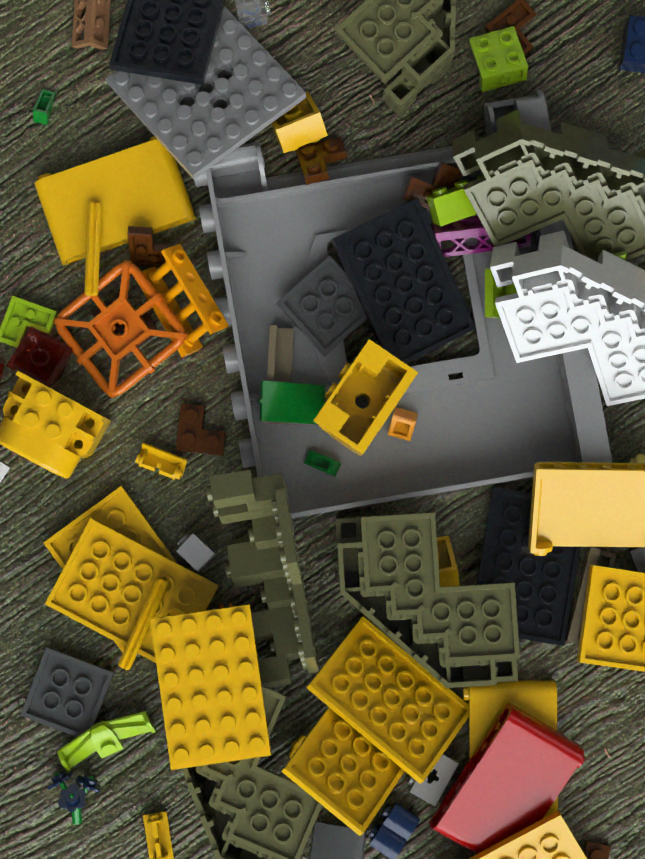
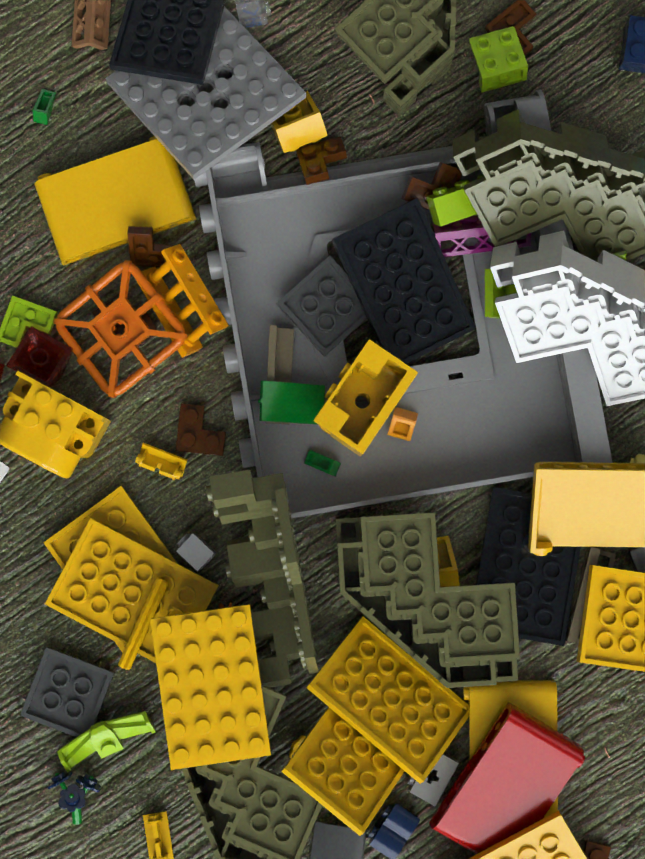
yellow axle [84,202,102,296] -> none

